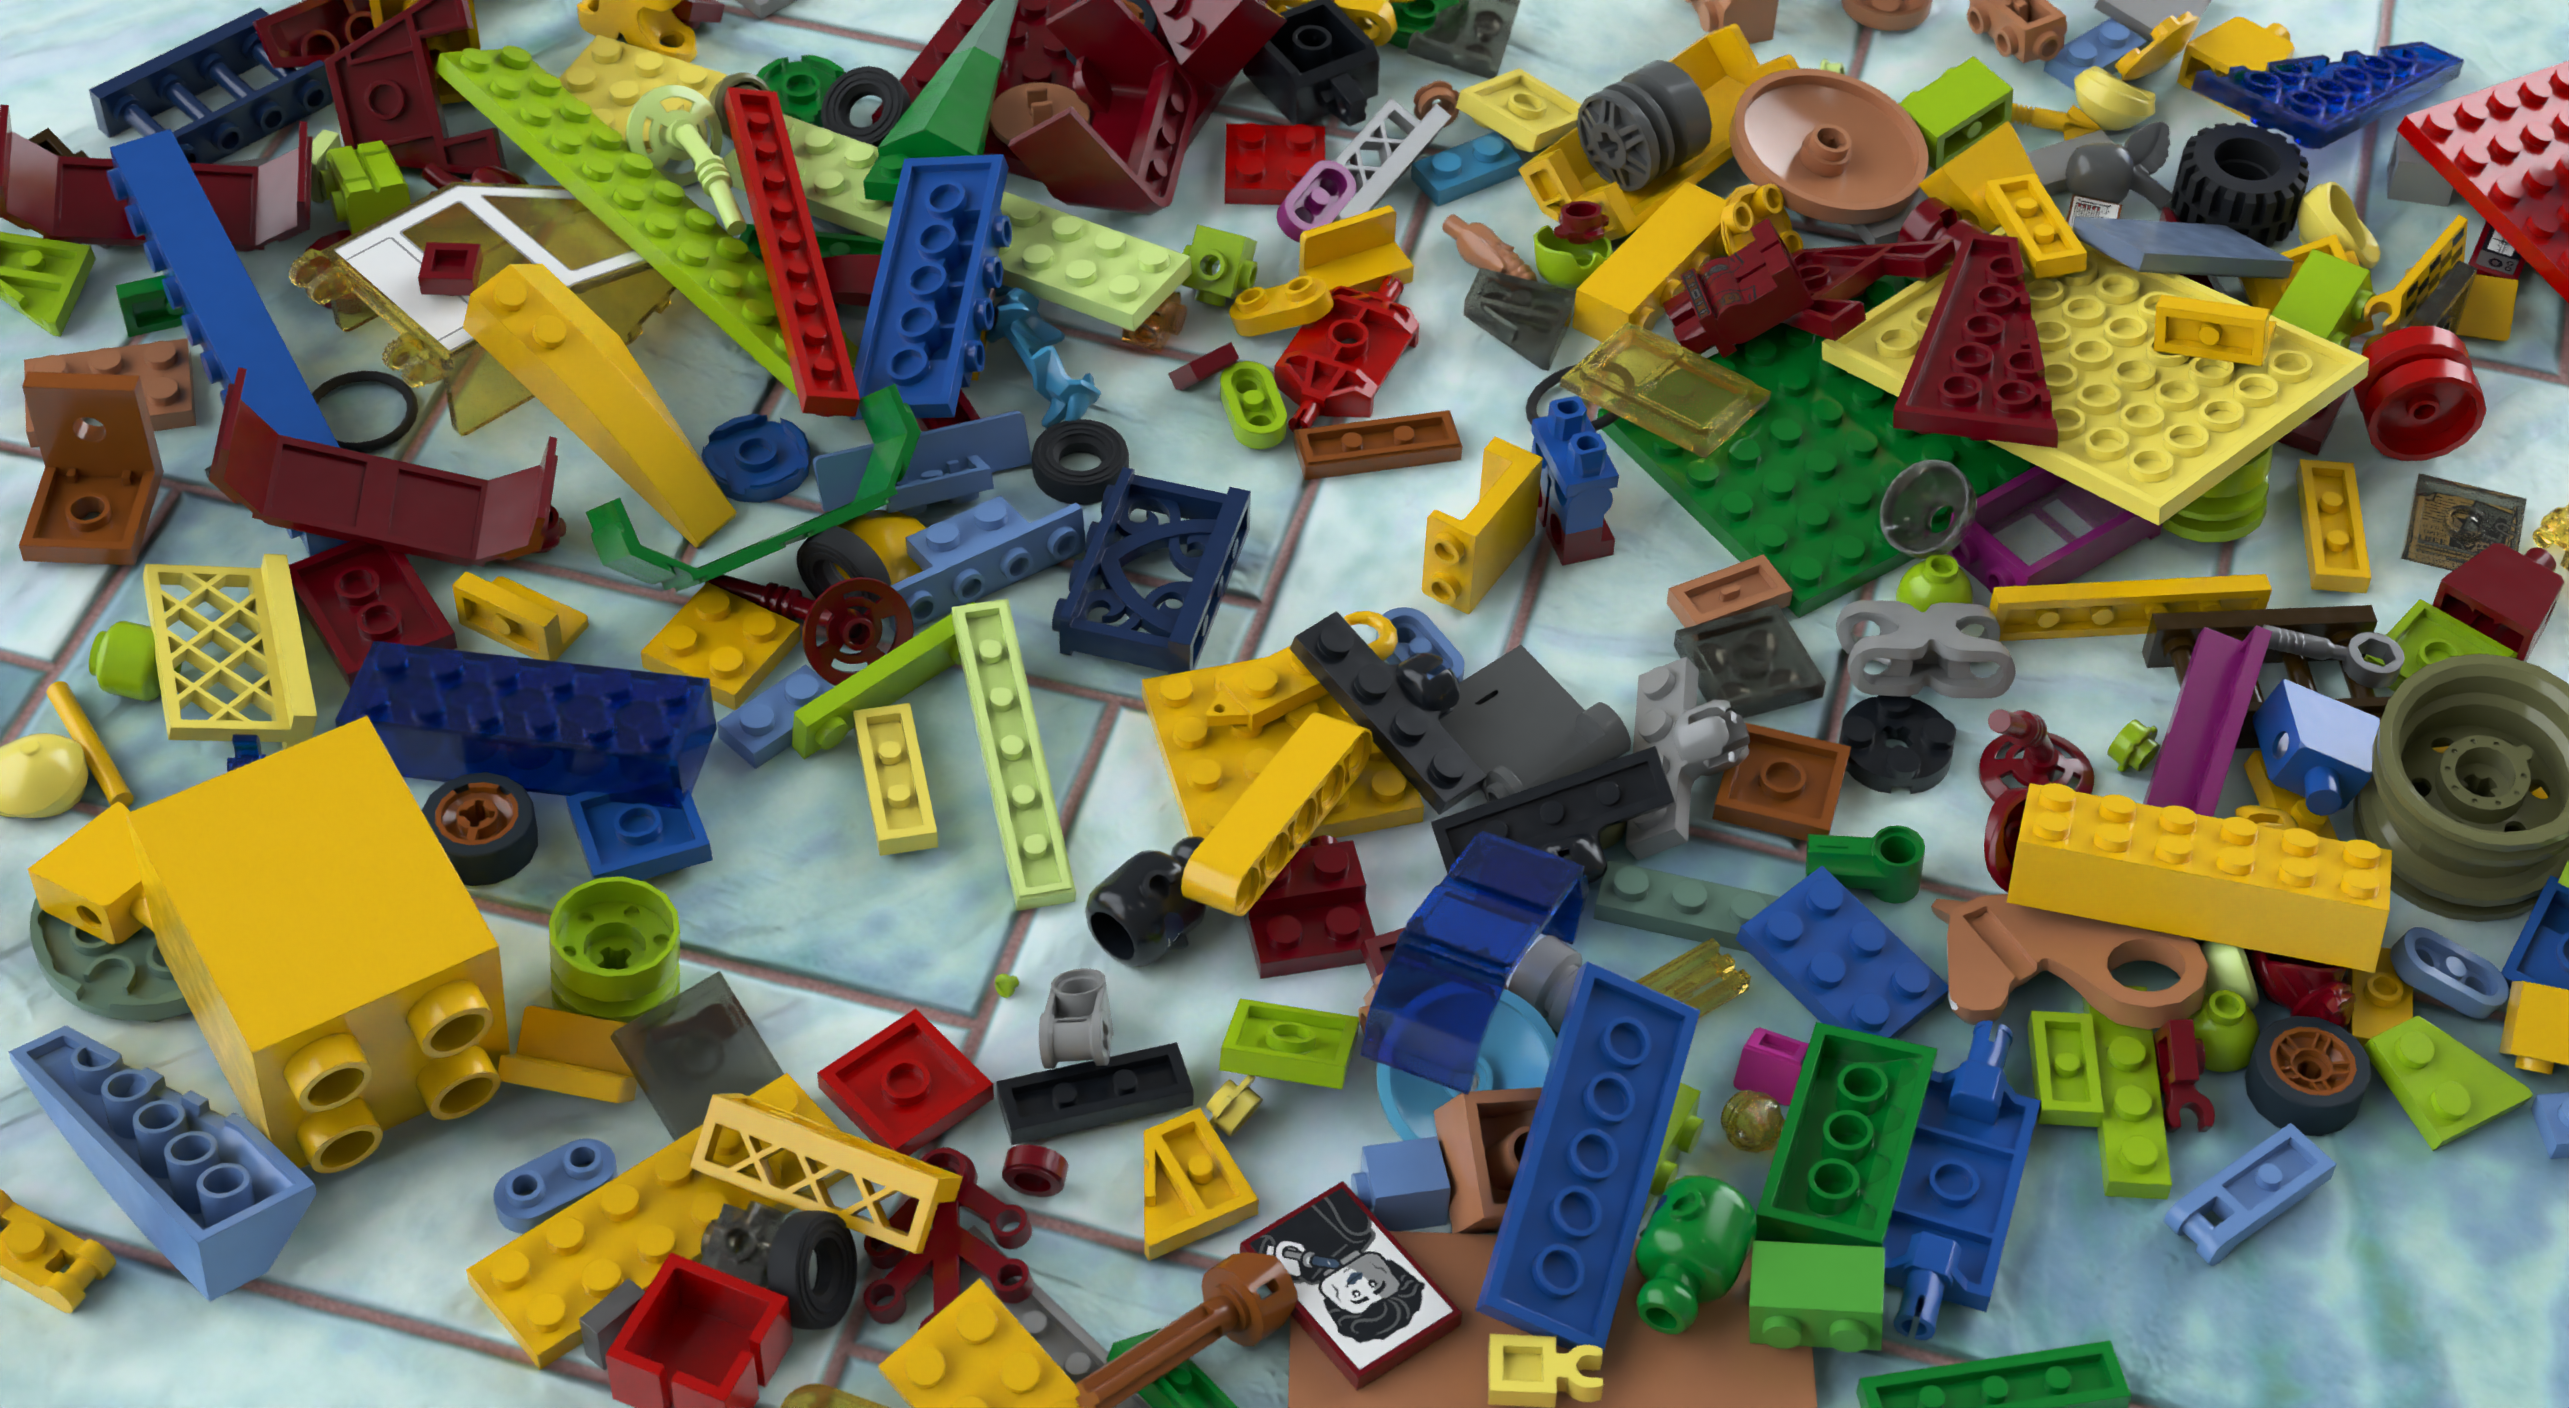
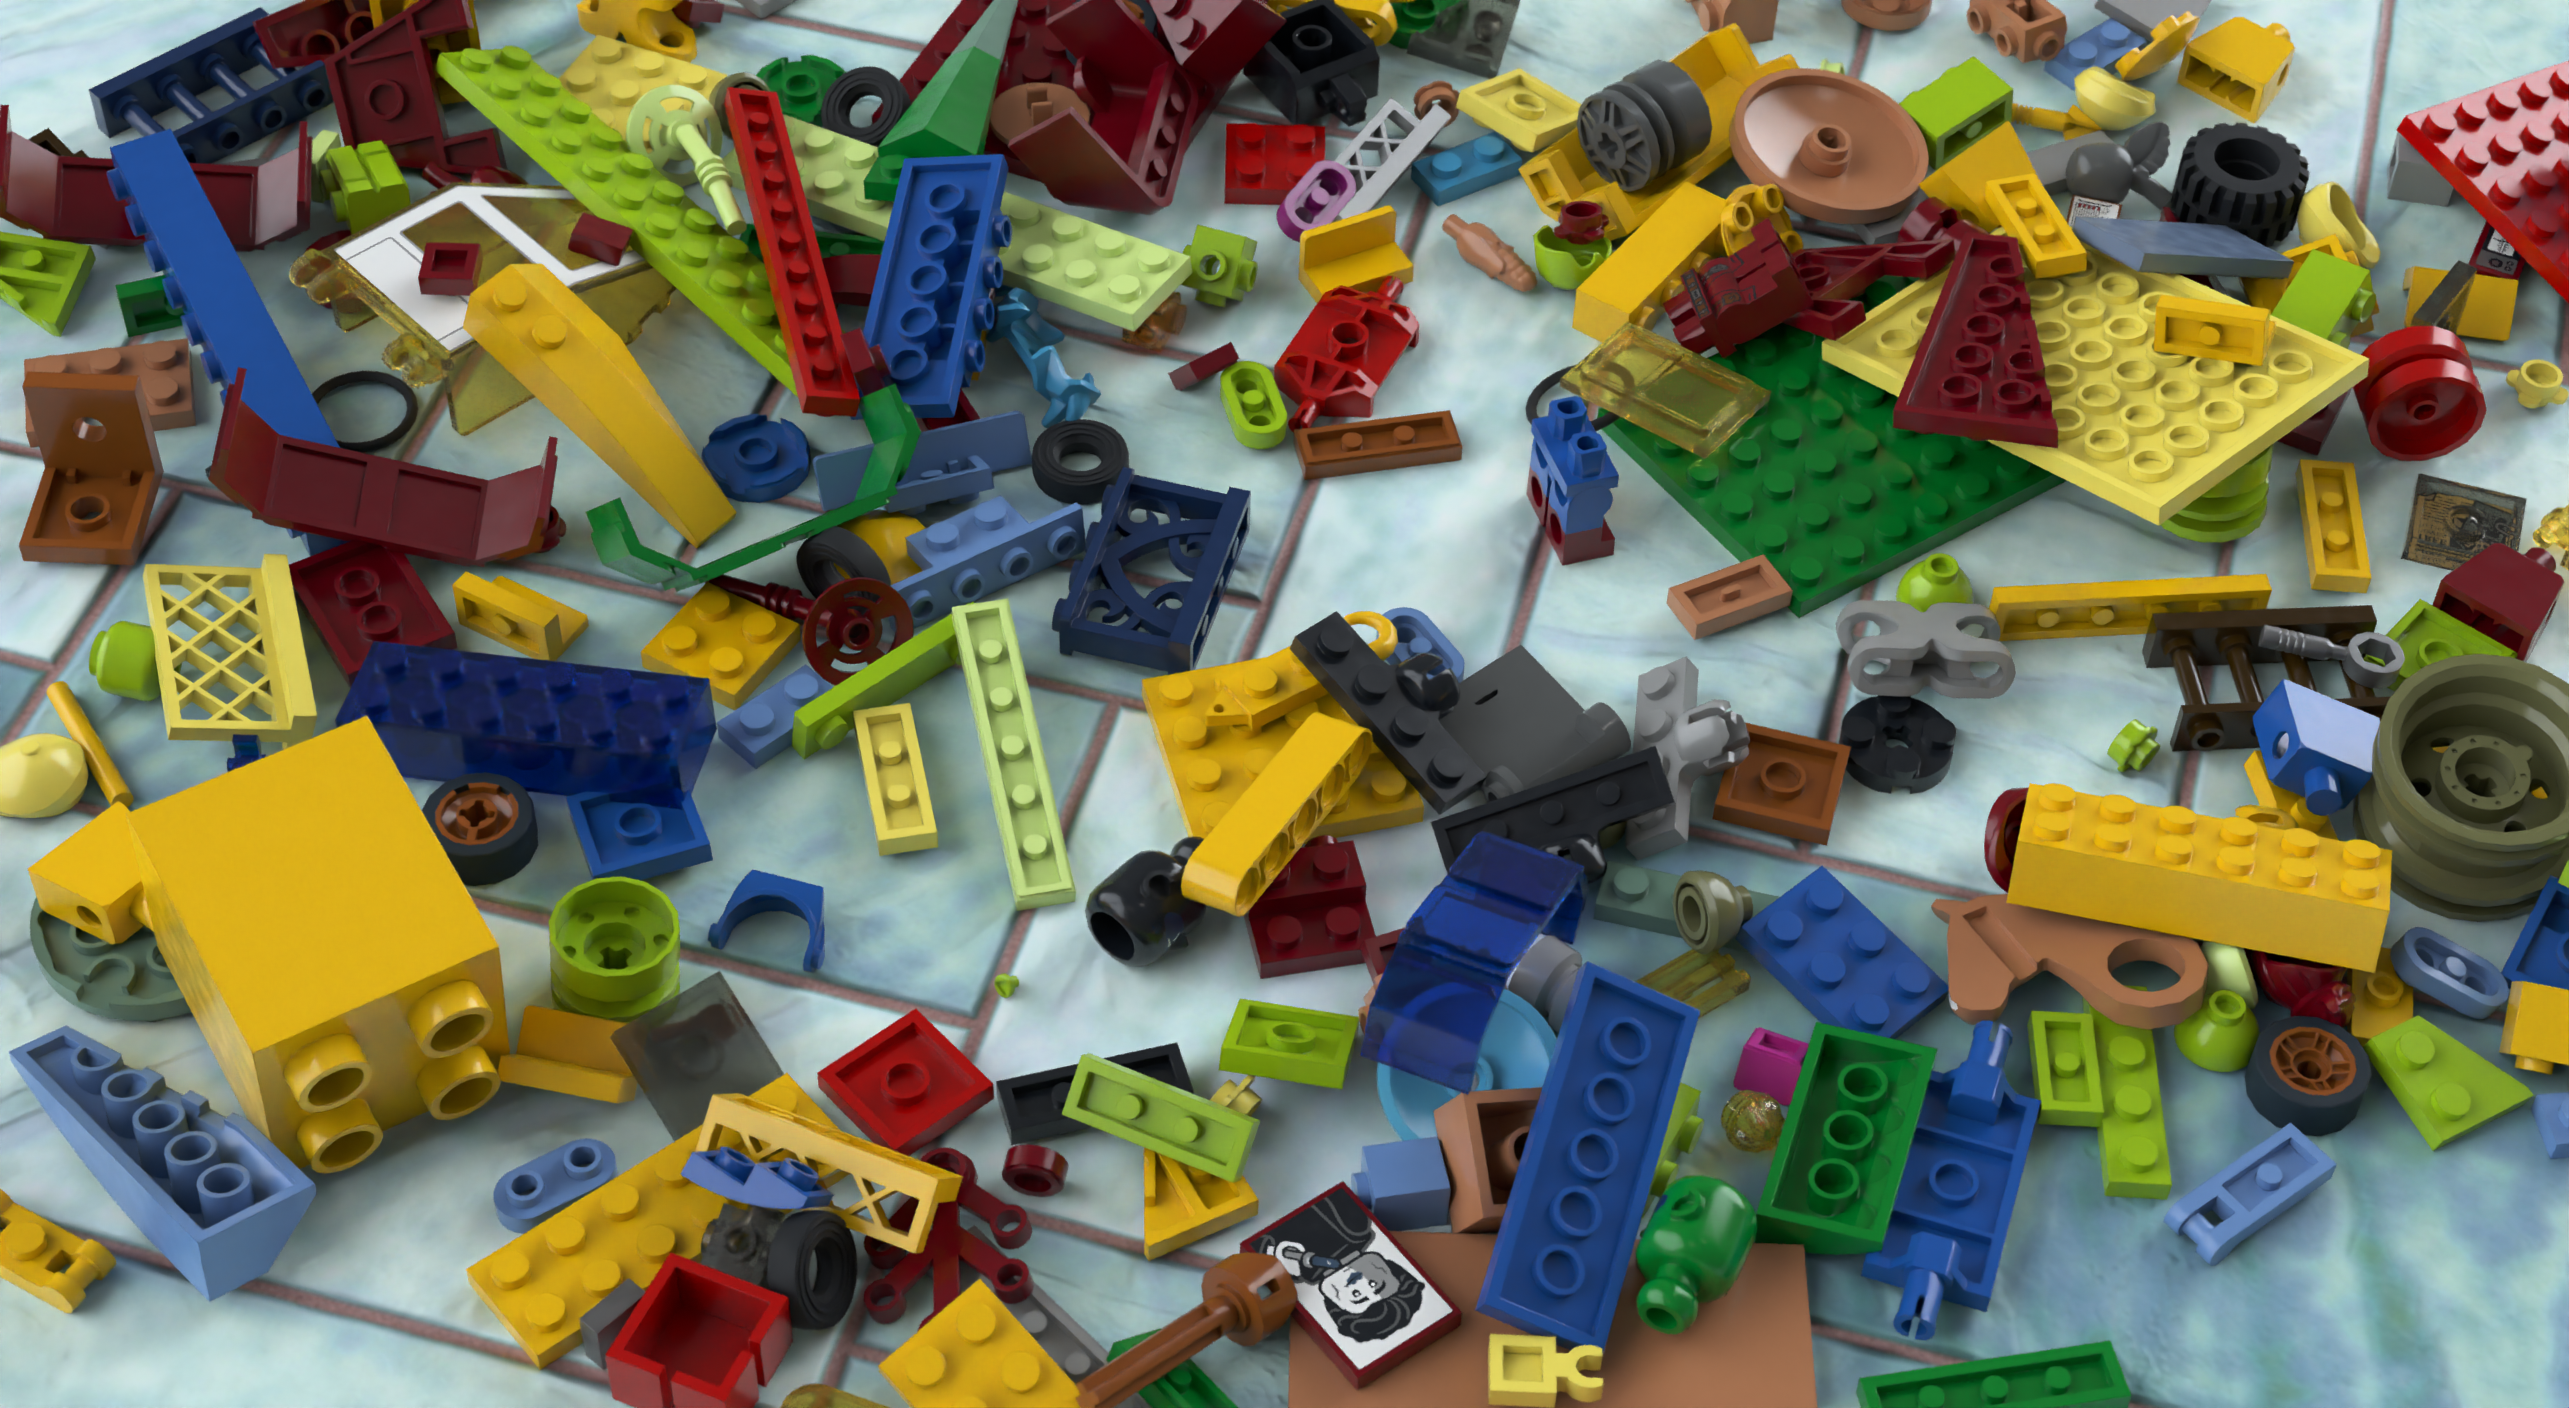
light grey piece [1039,968,1114,1069] -> none
yellow plate [1229,276,1334,337] -> none
yellow panel [1422,436,1543,615] -> none
clear smoke wing [1463,268,1576,371] -> none
clear smoke plate [1673,604,1826,718] -> none
bright green brick [1749,1241,1885,1353] -> none
green piece [1805,825,1925,904] -> none
clear smoke piece [1880,459,1977,559] -> none
magenta door [1944,466,2163,594] -> none
dark red dish [1978,709,2094,802] -> none
magenta fence [2143,625,2273,817] -> none
dark red plate [2153,1019,2215,1133] -> none
clear blue wing [2191,41,2464,149] -> none
yellow flag [2362,214,2468,353] -> none
none -> dark red tile [567,212,633,266]
none -> slope [681,1146,834,1209]
none -> blue helmet [708,869,825,973]
none -> dark red plate [840,327,891,396]
none -> lime plate [1062,1053,1261,1183]
none -> olive brick [1673,870,1753,954]
none -> light yellow plate [2506,359,2569,408]

